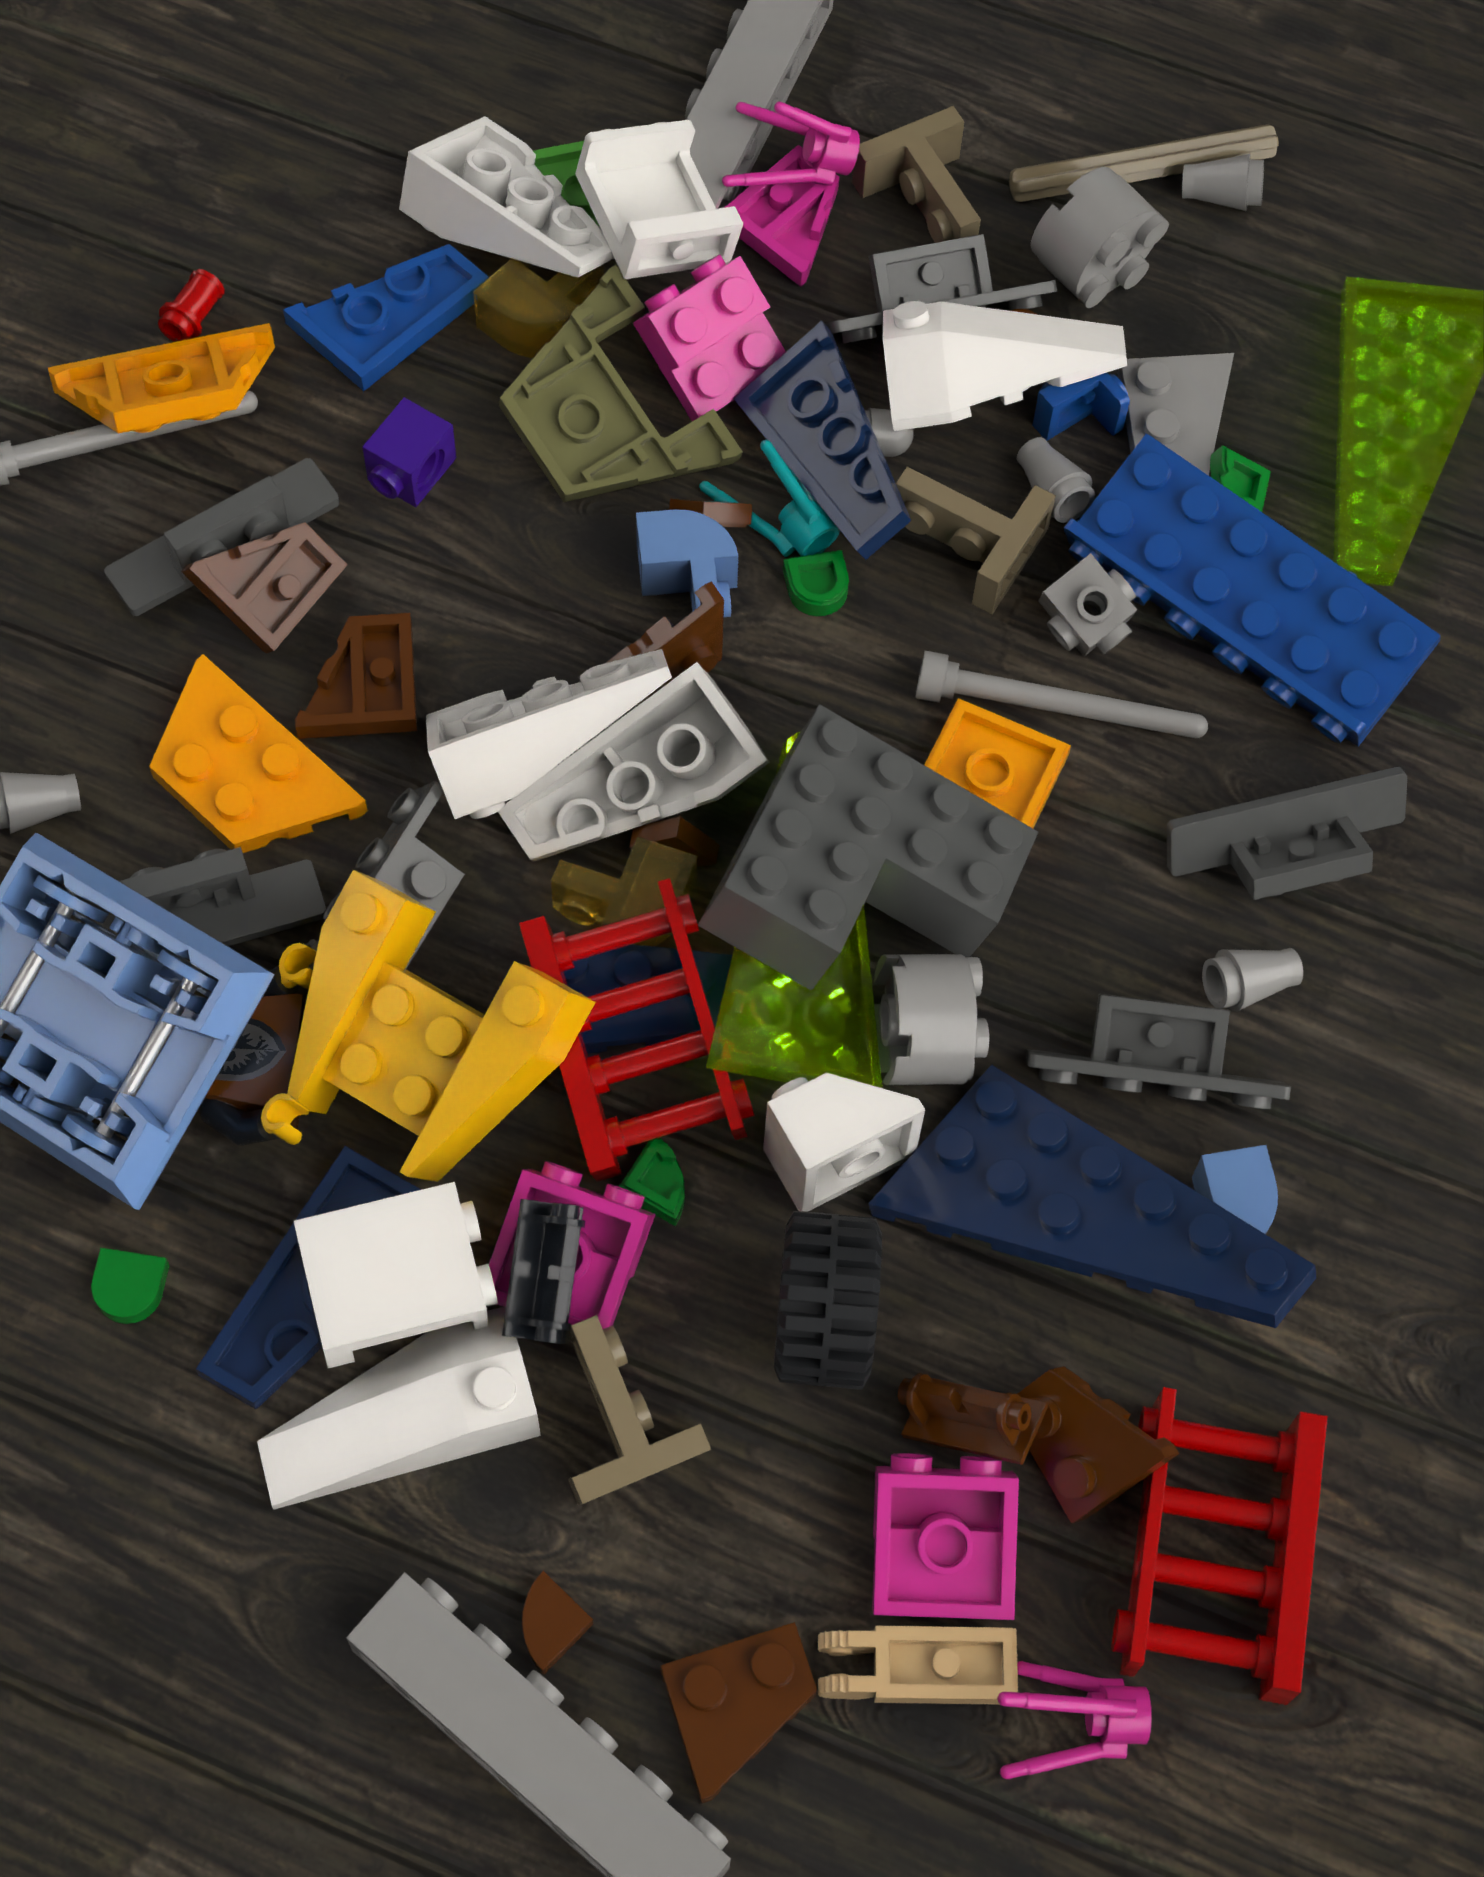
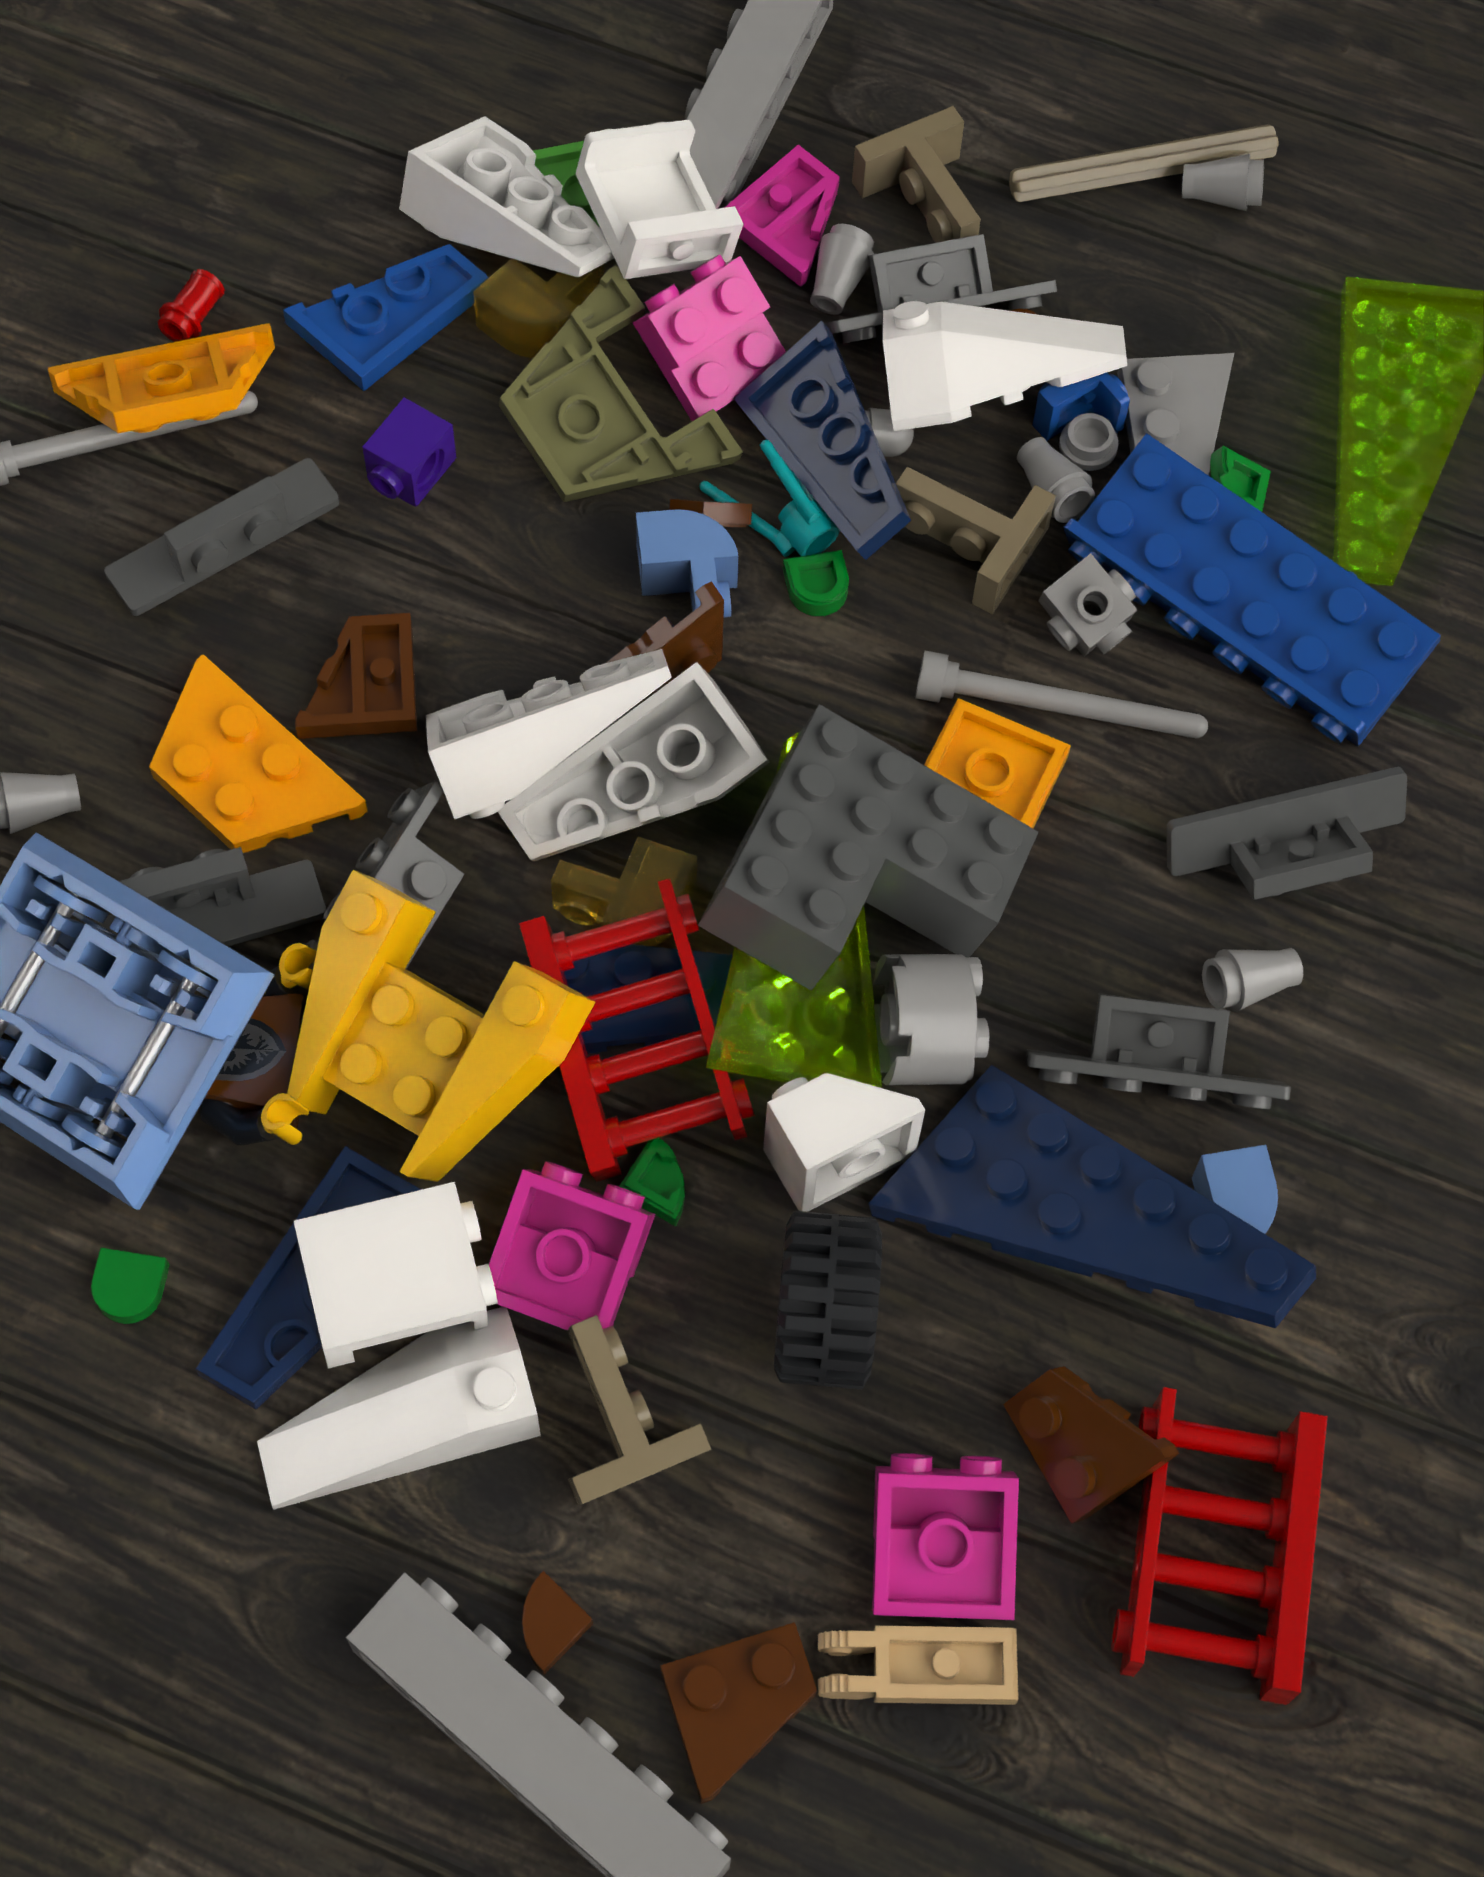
wing [181,522,348,654] -> none
black hinge [502,1199,585,1344] -> none
reddish brown tile [629,816,720,866] -> none
dark pink plant [722,101,860,187] -> none
reddish brown hinge [898,1373,1048,1465] -> none
dark pink plant [997,1661,1151,1779] -> none
light grey brick [1030,167,1169,308] -> none
none -> light grey cone [810,224,874,315]
none -> light grey plate [1059,413,1118,471]

